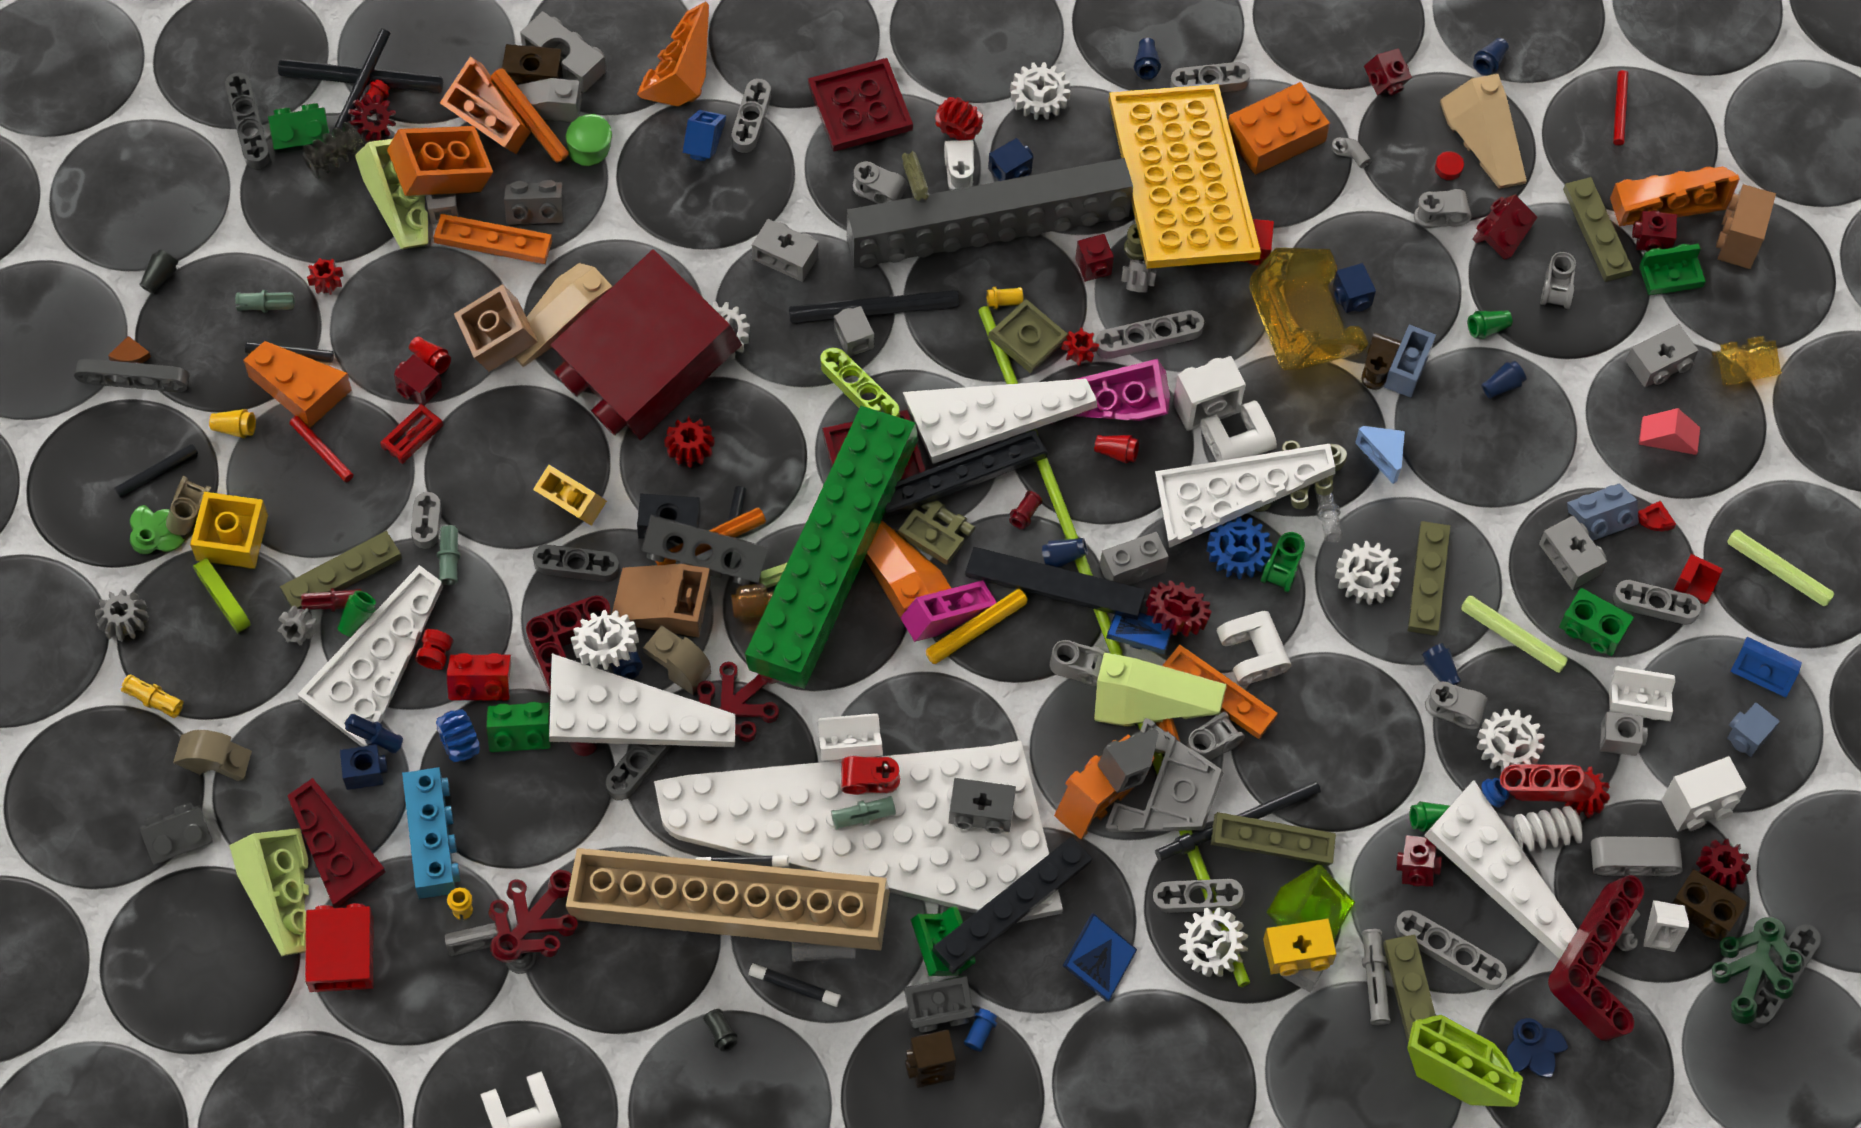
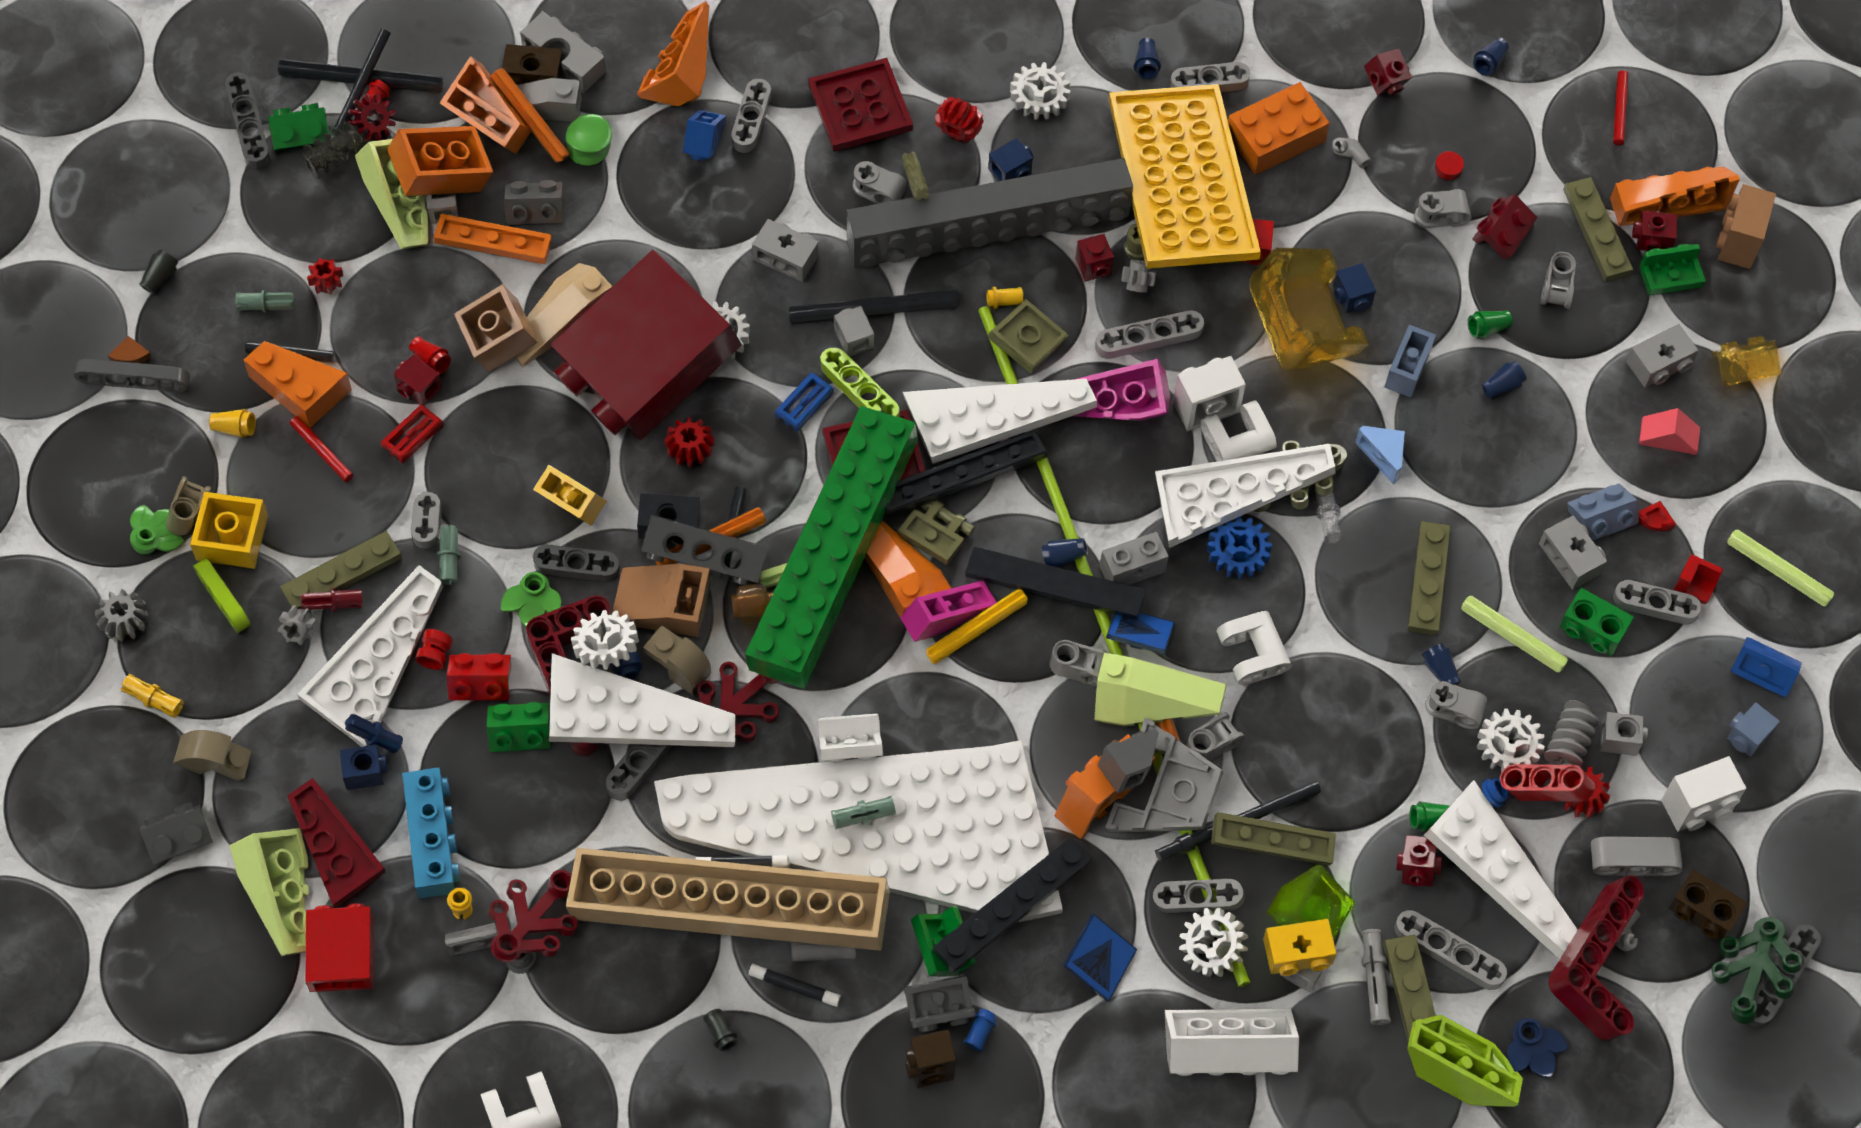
black bar [114,444,198,498] -> none
green cone [337,590,376,637] -> none
blue gear [436,709,480,762] -> none
red piece [841,756,900,795] -> none
white piece [944,140,974,190] -> none
dark grey brick [948,778,1016,834] -> none
dark red pin [1009,491,1043,529] -> none
red gear [1061,327,1099,366] -> none
red cone [1094,435,1139,464] -> none
dark red gear [1145,581,1212,637] -> none
orange plate [1162,645,1278,739] -> none
green piece [1260,532,1305,593] -> none
white gear [1335,541,1401,605] -> none
dark brown piece [1361,332,1402,390] -> none
tan wedge [1440,74,1527,189] -> none
white piece [1513,806,1582,852] -> none
white bracket [1609,666,1675,721] -> none
white slope [1644,900,1689,952] -> none
dark red gear [1696,838,1751,892] -> none
none -> bright green plate [501,572,561,627]
none -> blue tile [775,372,834,432]
none -> white slope [1165,1009,1299,1076]
none -> light grey piece [1544,700,1599,767]

